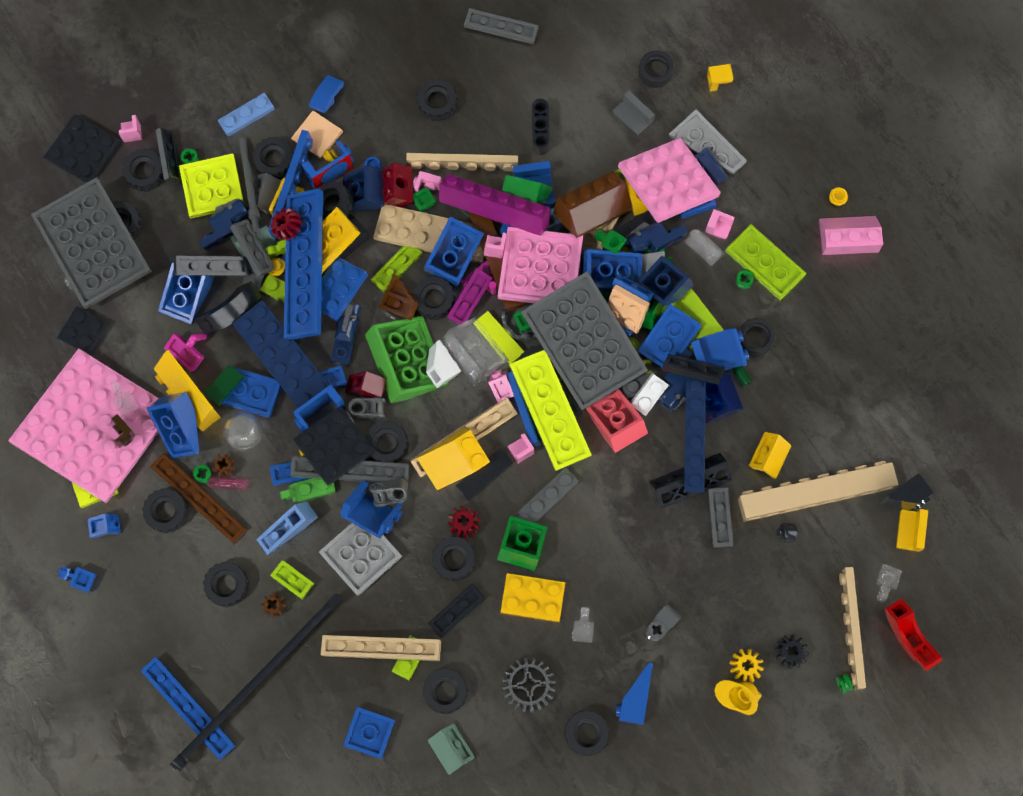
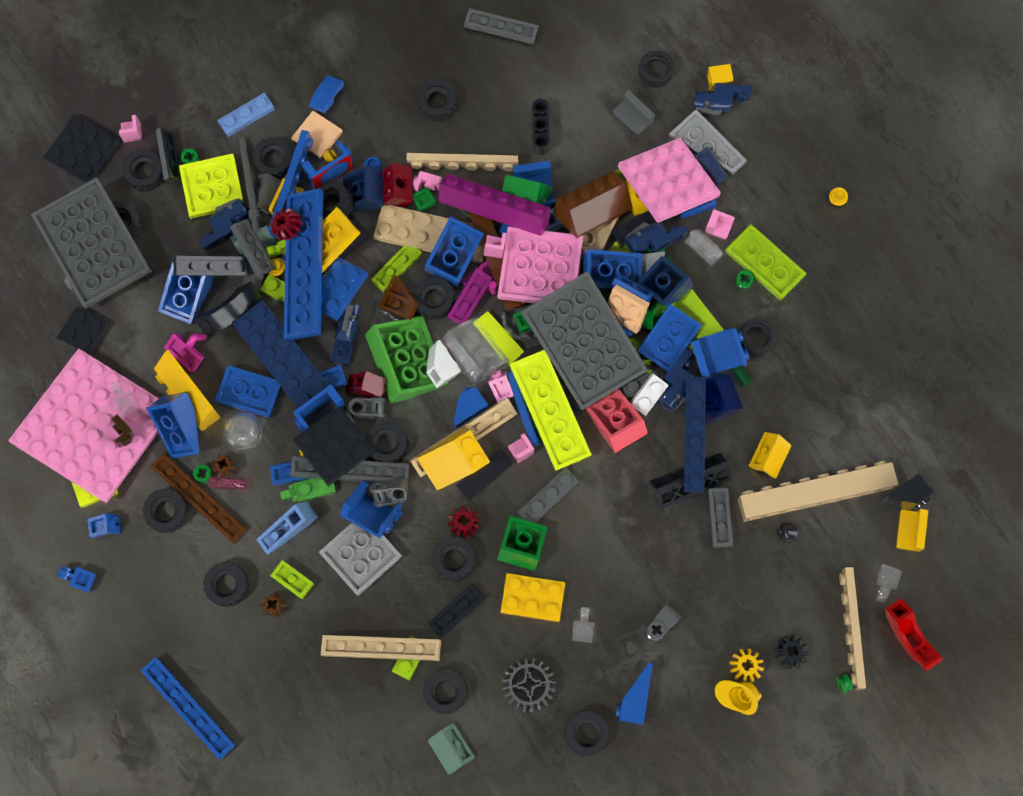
black hinge [169,594,341,772] -> none
dark green tile [204,364,245,406] -> none
blue plate [343,707,396,759] -> none
green bracket [595,229,627,254] -> none
black plate [662,354,725,385] -> none
bright pink slope [819,216,883,255] -> none
none -> blue slope [453,386,488,429]
none -> dark blue plate [694,83,752,116]

